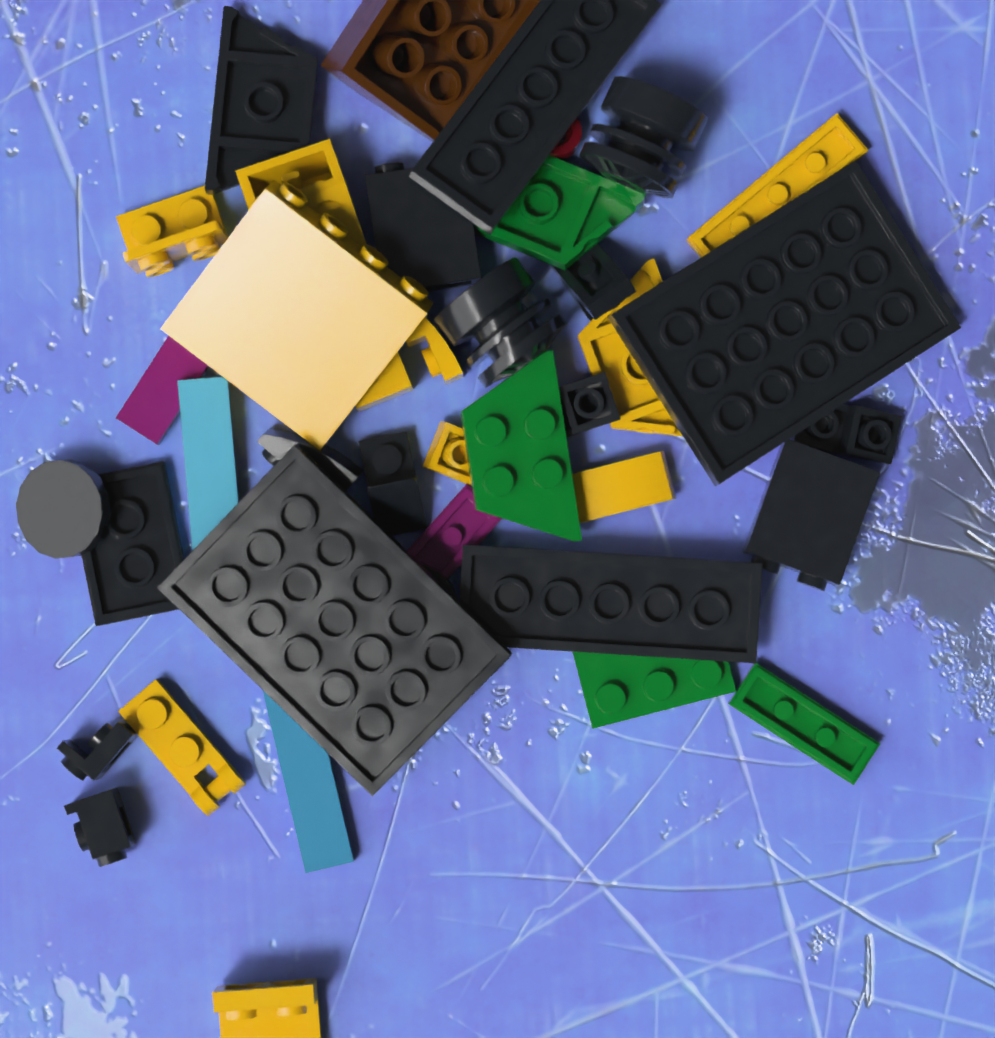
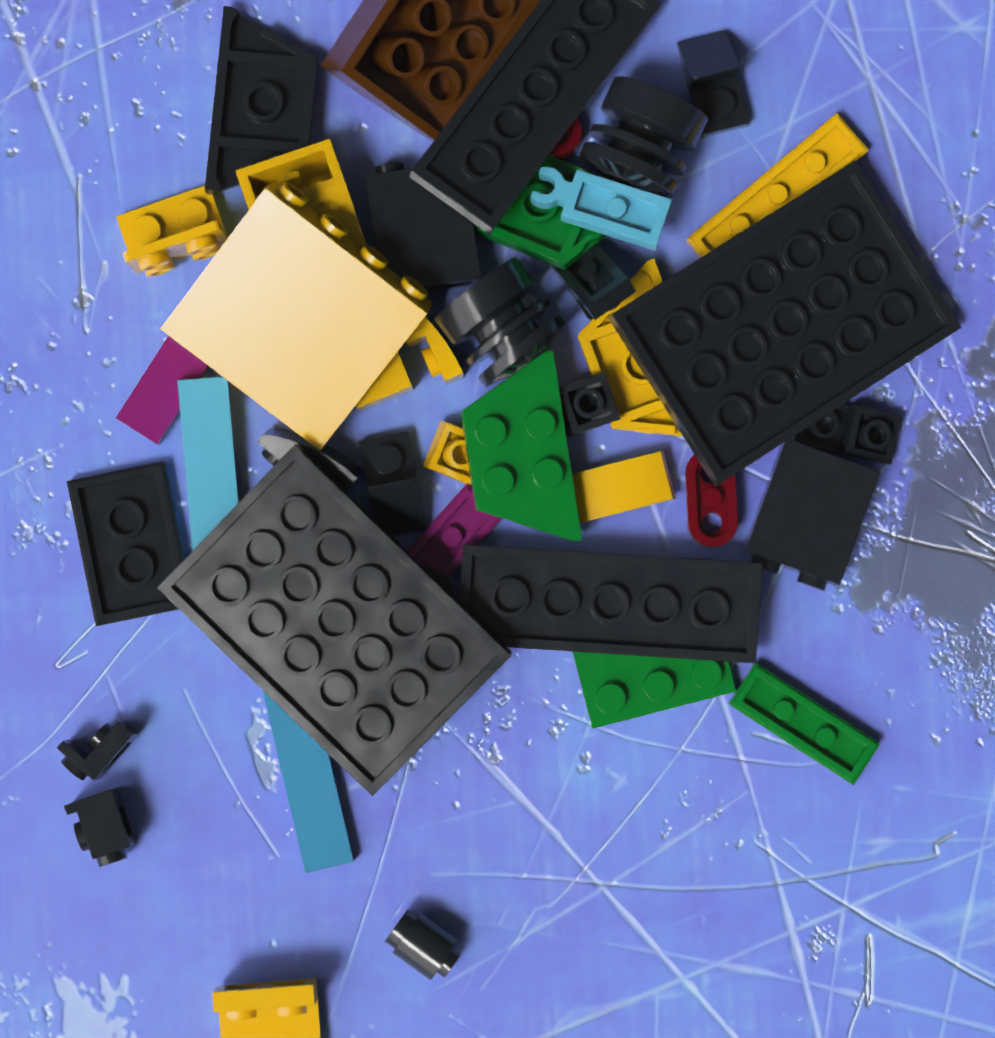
tile [16,459,111,559] -> none
yellow plate [118,679,246,817] -> none
none -> black brick [385,909,462,981]
none -> medium azure plate [531,167,672,251]
none -> black slope [677,30,749,138]
none -> dark red plate [685,454,738,548]

